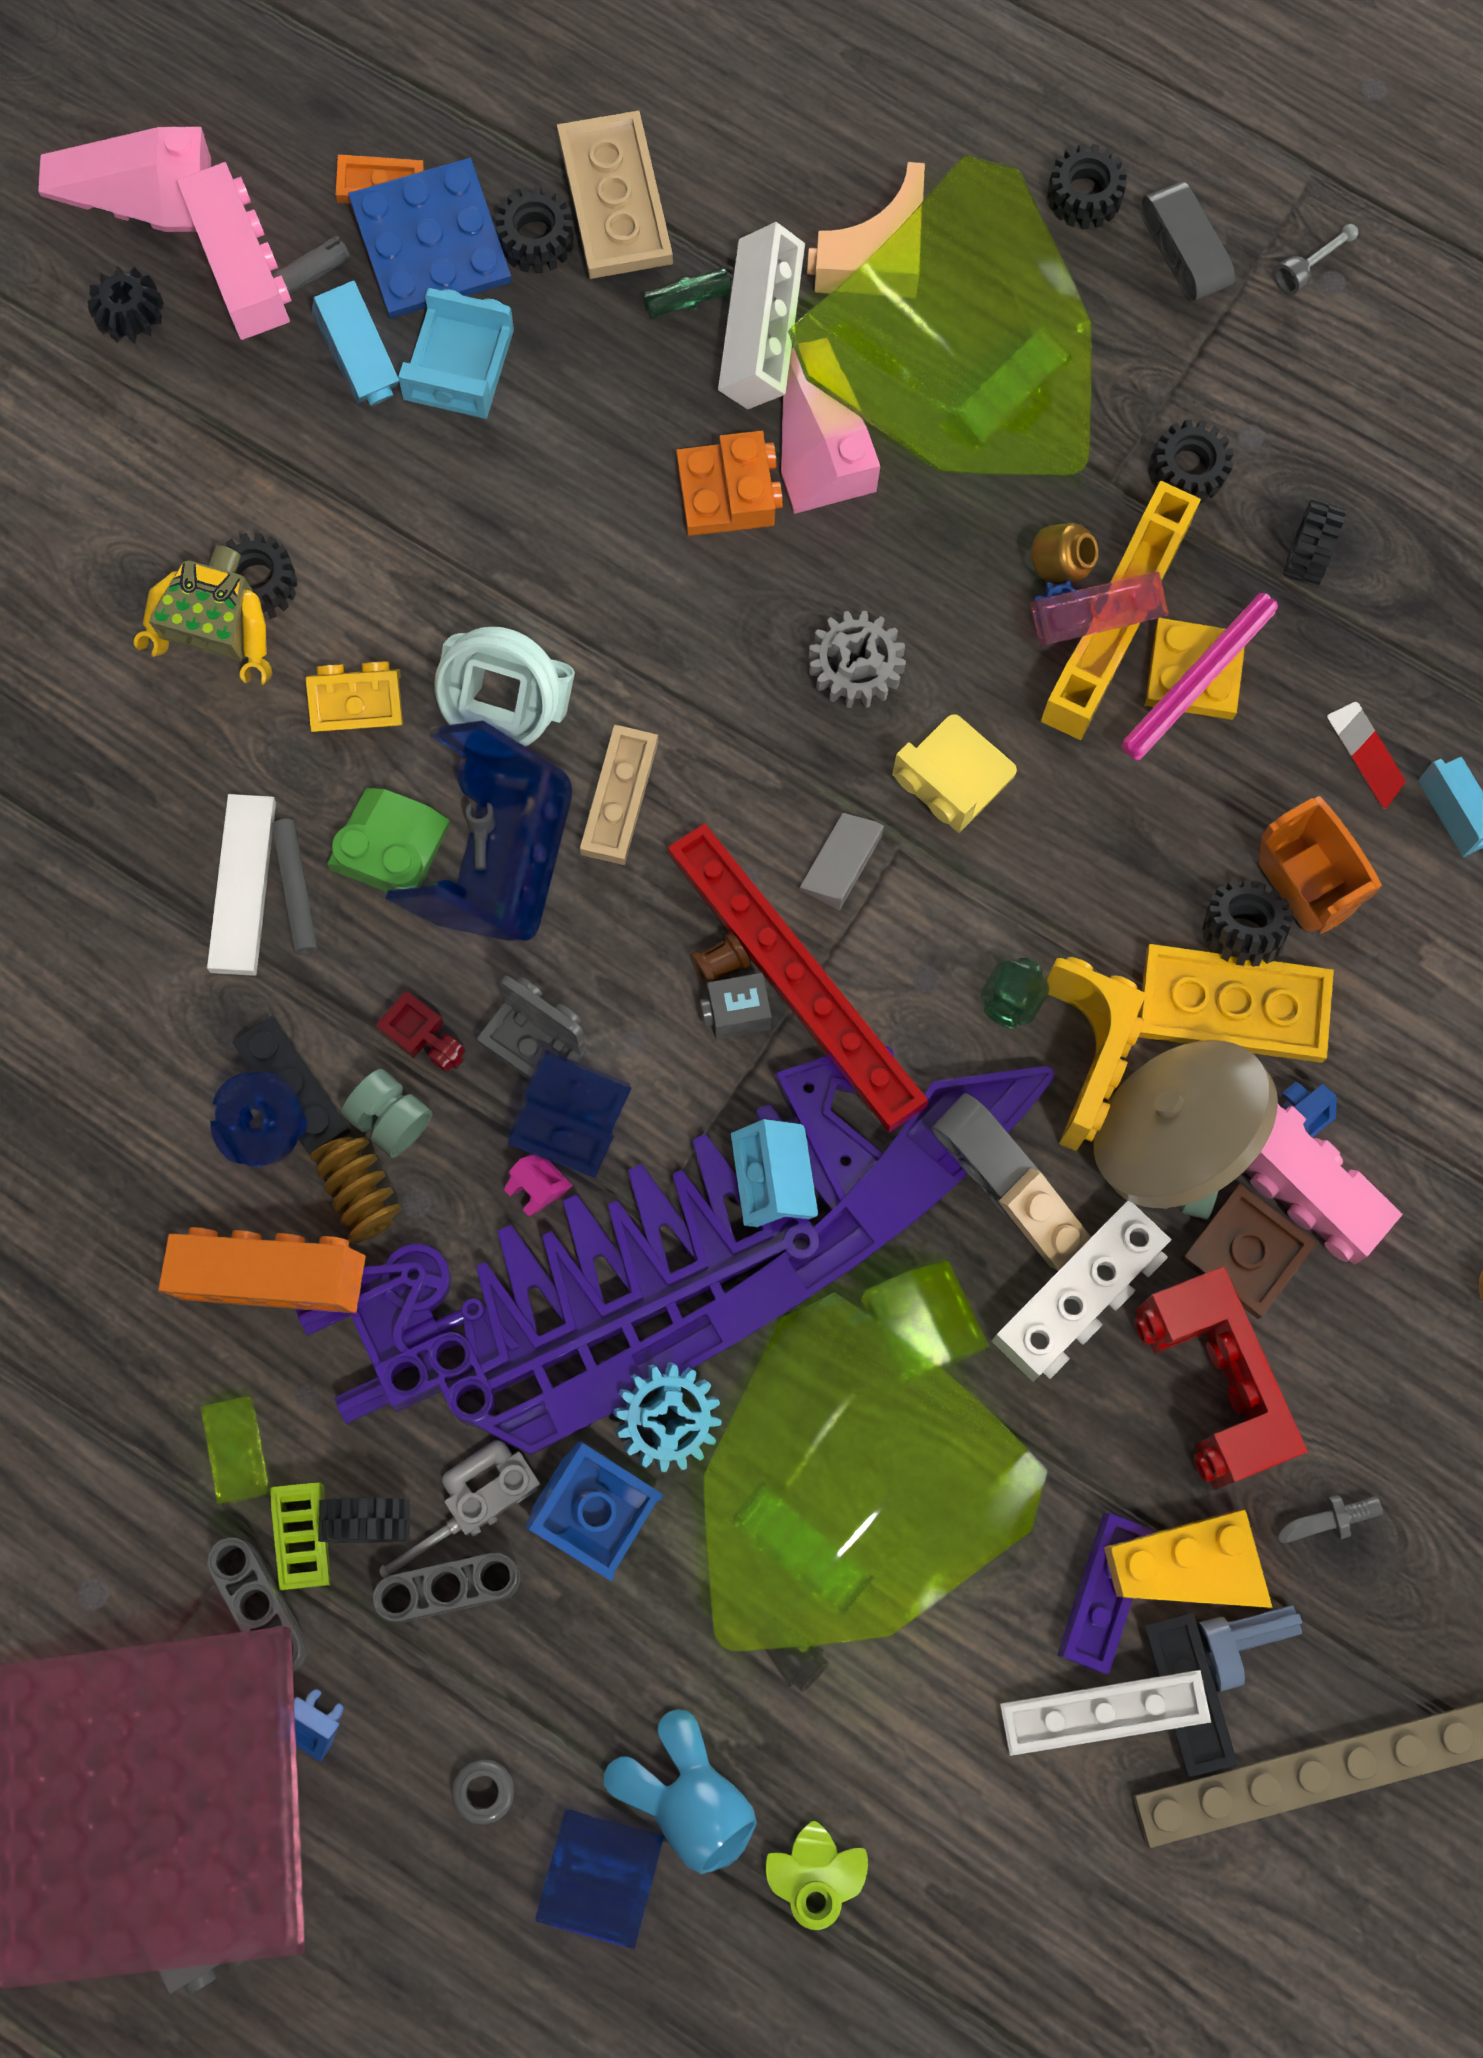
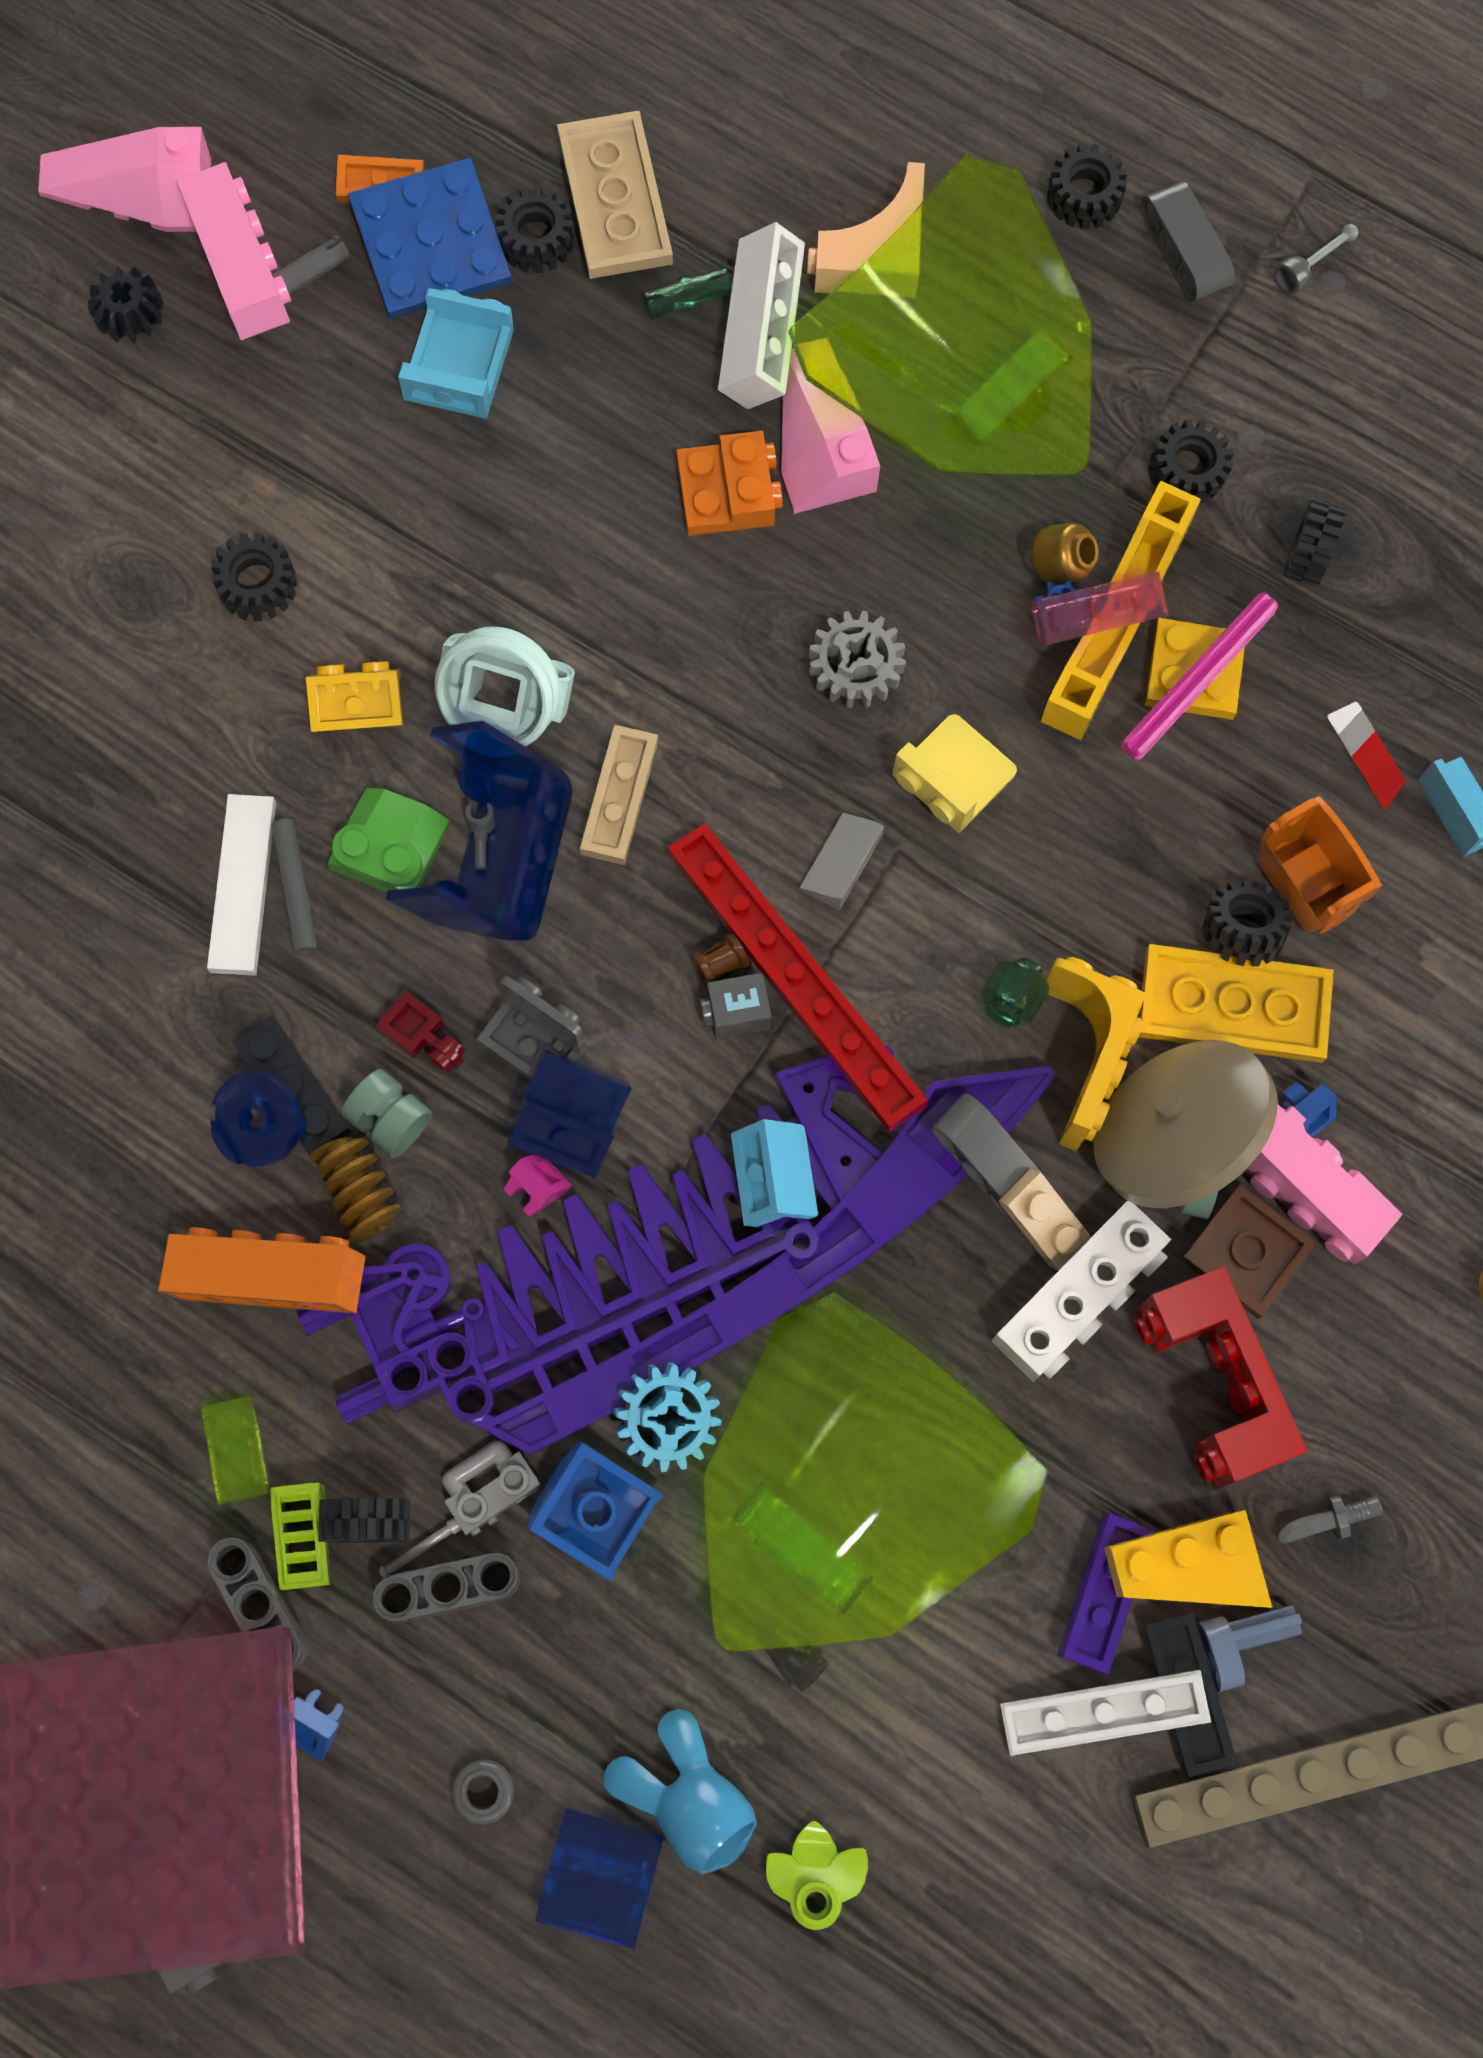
torso [134,545,272,685] -> none
medium azure slope [311,281,399,406] -> none
clear neon green slope [861,1260,990,1387] -> none

